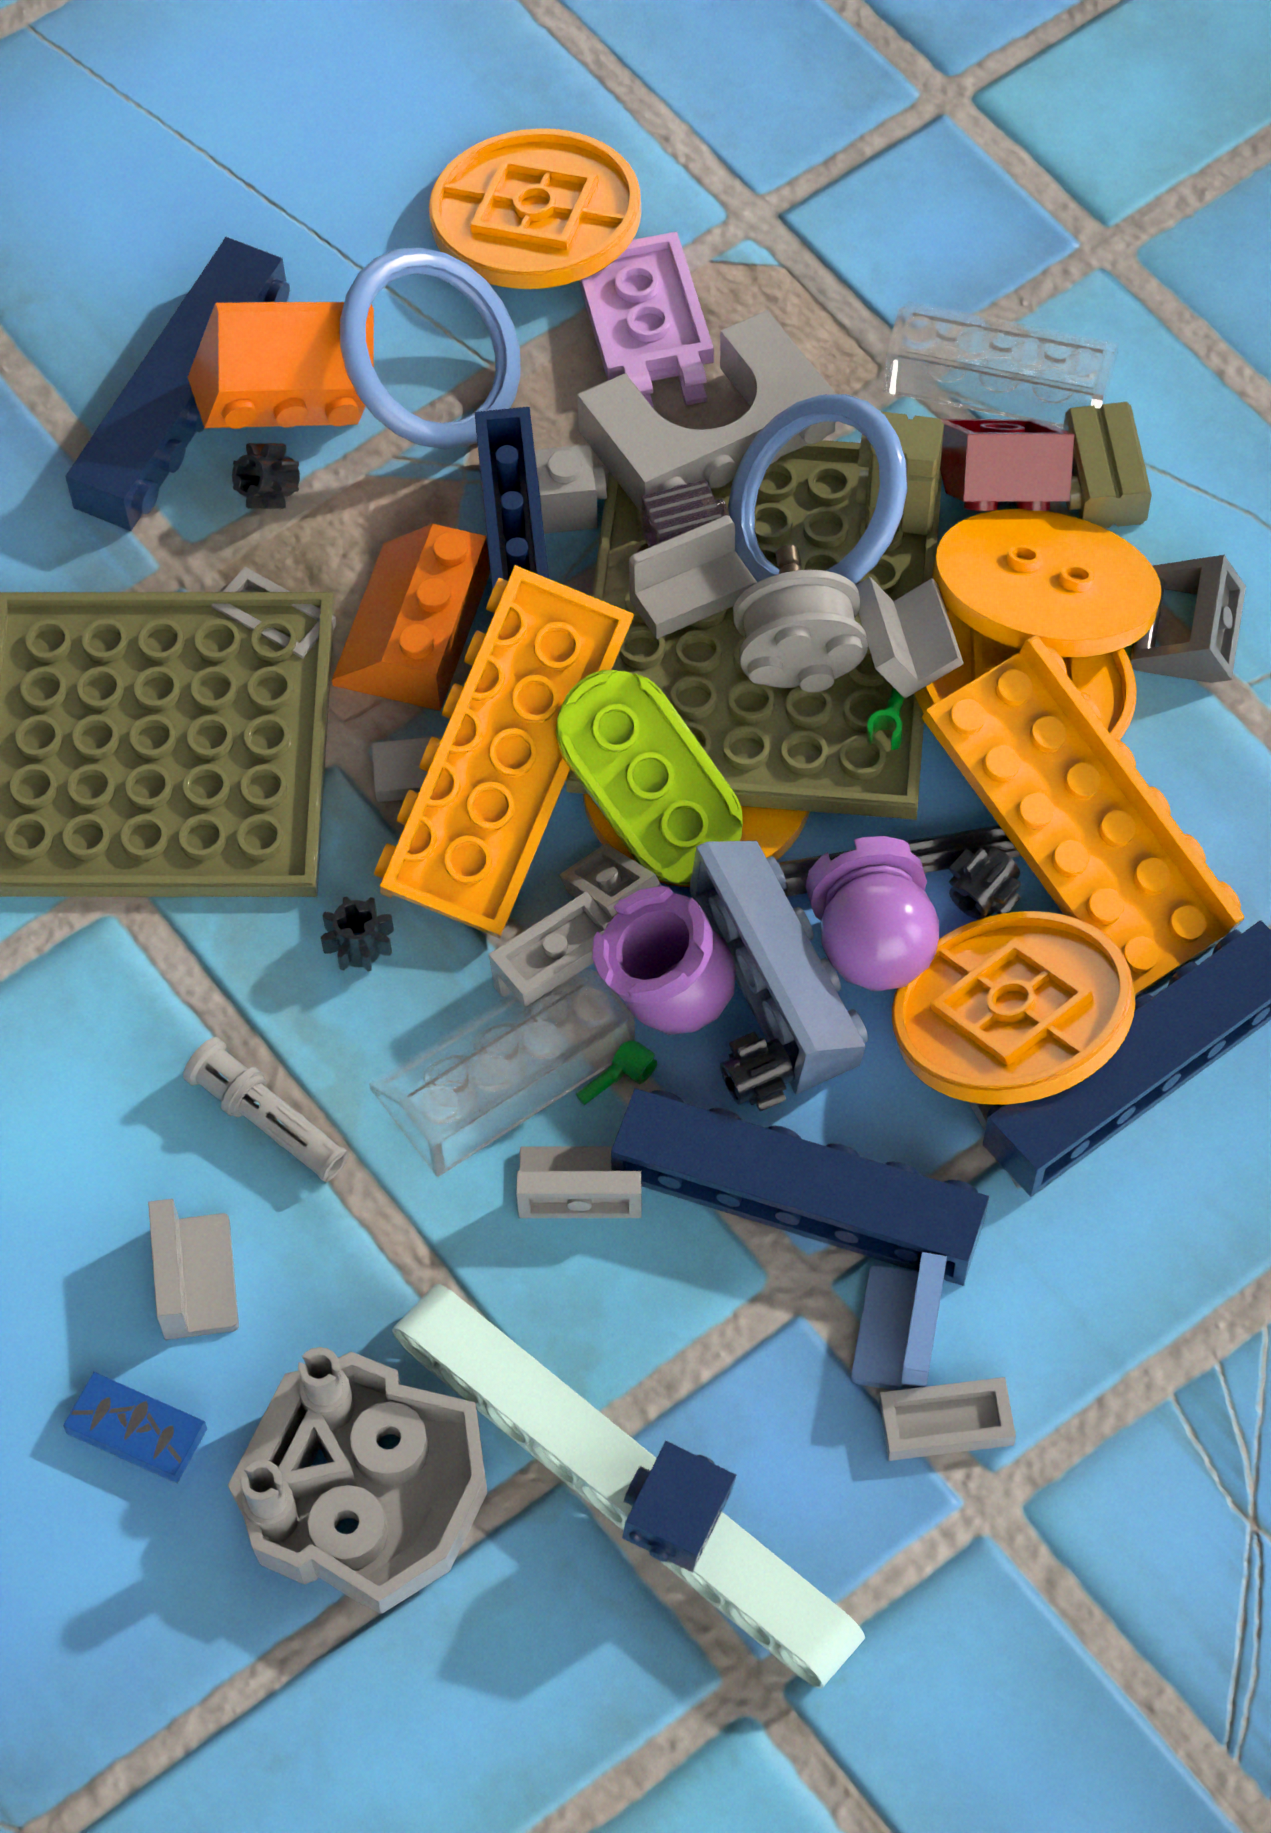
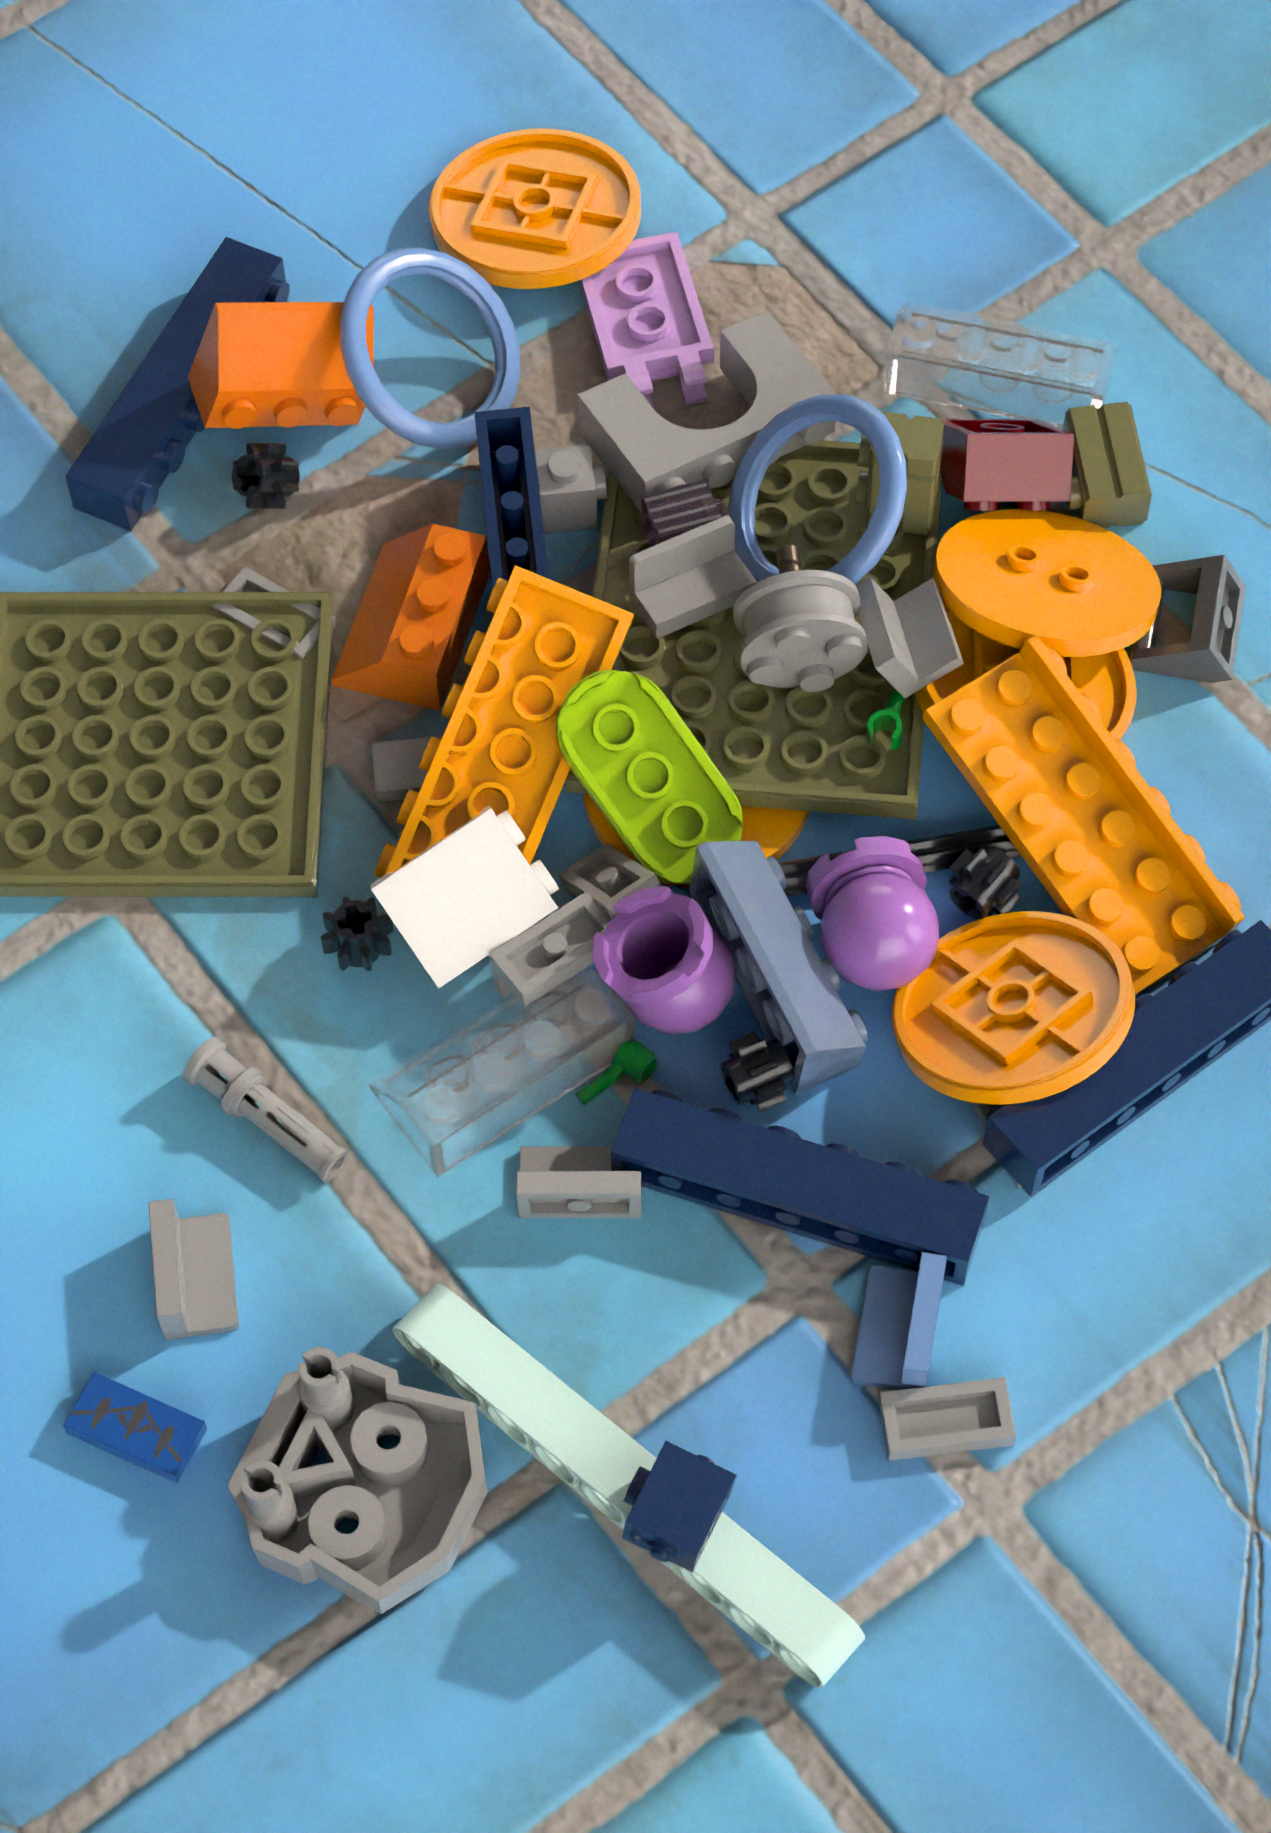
none -> white panel [370,805,560,989]

